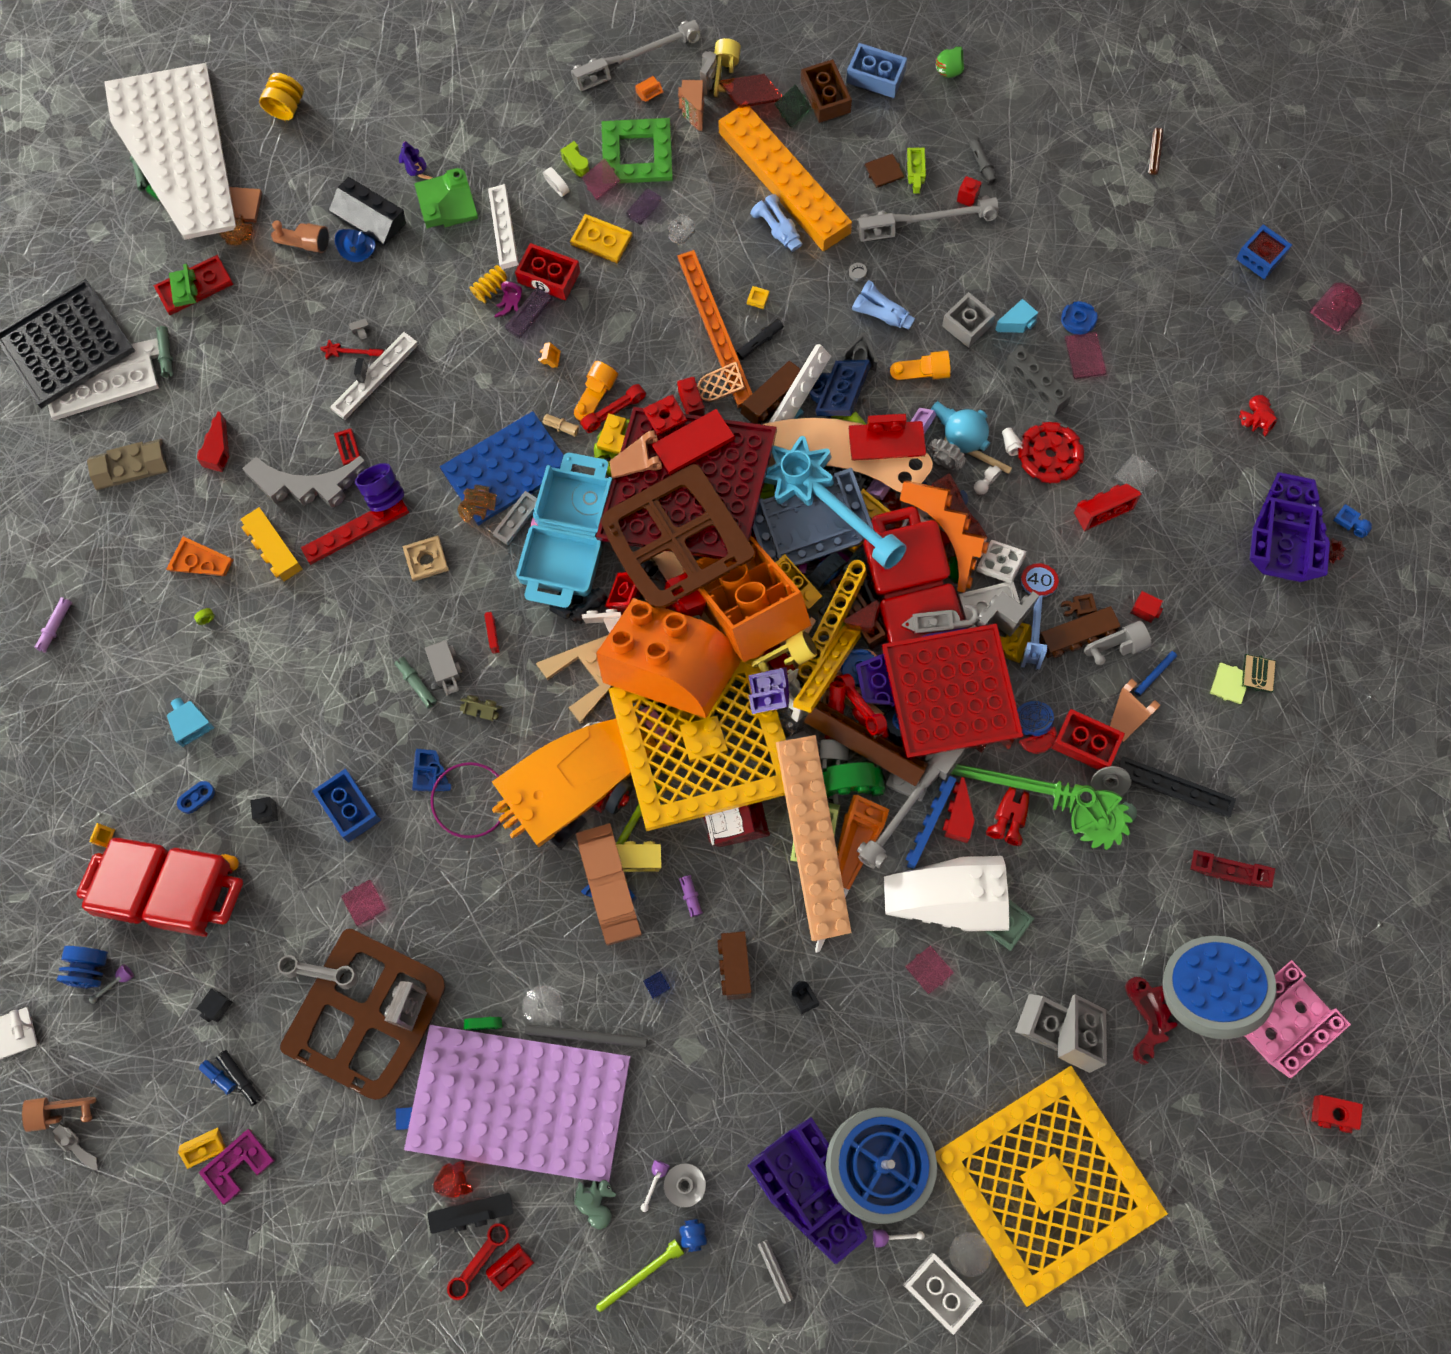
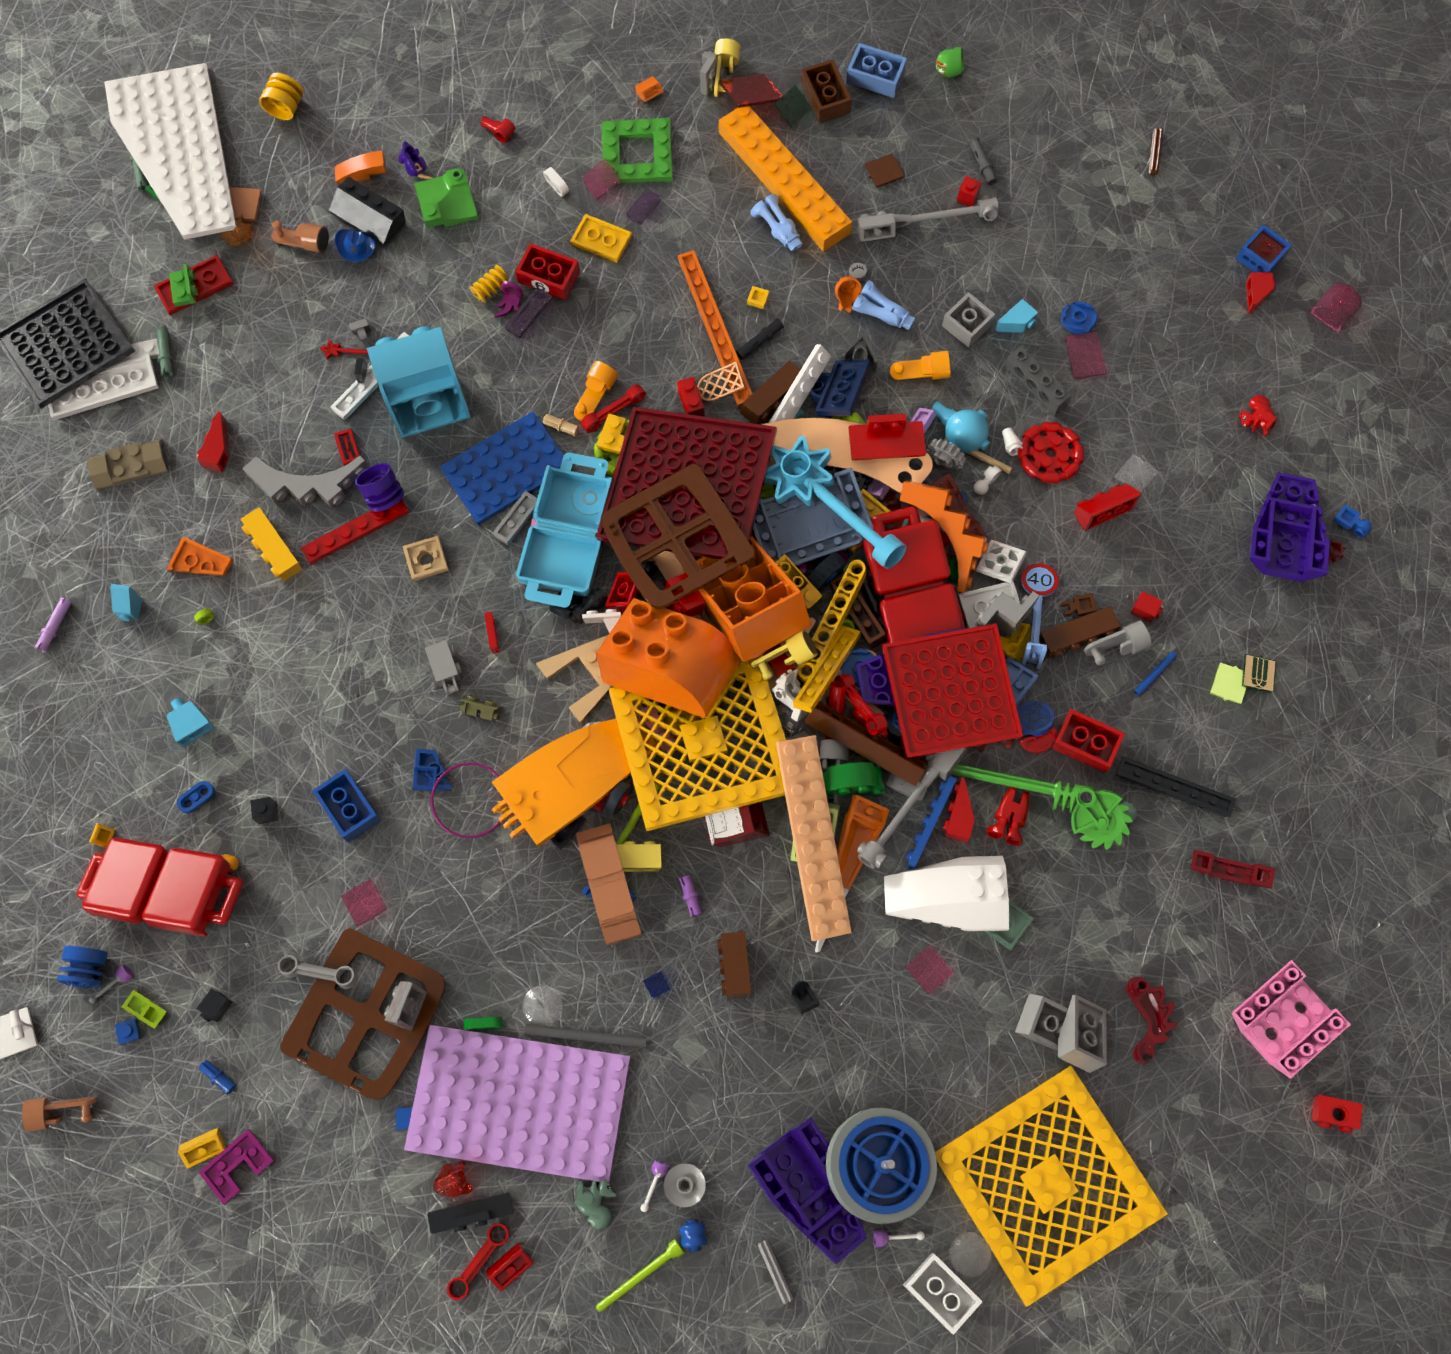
light grey piece [52,1124,98,1171] -> none
black pin [216,1050,262,1106] -> none
sand green pin [394,657,437,708] -> none
clear orange piece [457,484,496,523] -> none
white plate [488,184,519,270] -> none
light orange tile [538,342,561,368] -> none
lime leg [560,141,590,177] -> none
light grey bar [571,20,701,92] -> none
nougat flag [610,430,662,479] -> none
red piece [643,394,687,436] -> none
red tile [651,409,735,475] -> none
clear brick [668,213,695,246] -> none
nougat slope [678,80,704,131] -> none
slope [748,668,789,714] -> none
clear red slope [844,600,880,634] -> none
light grey plate [901,605,979,634] -> none
lime hinge [907,148,926,194] -> none
light grey dish [1091,766,1131,796] -> none
nougat flag [1110,679,1161,743] -> none
blue wheel [1163,936,1277,1039] -> none
none -> medium azure slope [110,584,143,621]
none -> blue plate [115,1018,141,1045]
none -> lime slope [122,990,167,1029]
none -> orange slope [335,151,386,183]
none -> medium azure brick [367,326,471,438]
none -> red pin [481,116,516,143]
none -> orange piece [835,276,862,313]
none -> medium blue wing [1006,657,1039,707]
none -> red slope [1246,272,1276,313]

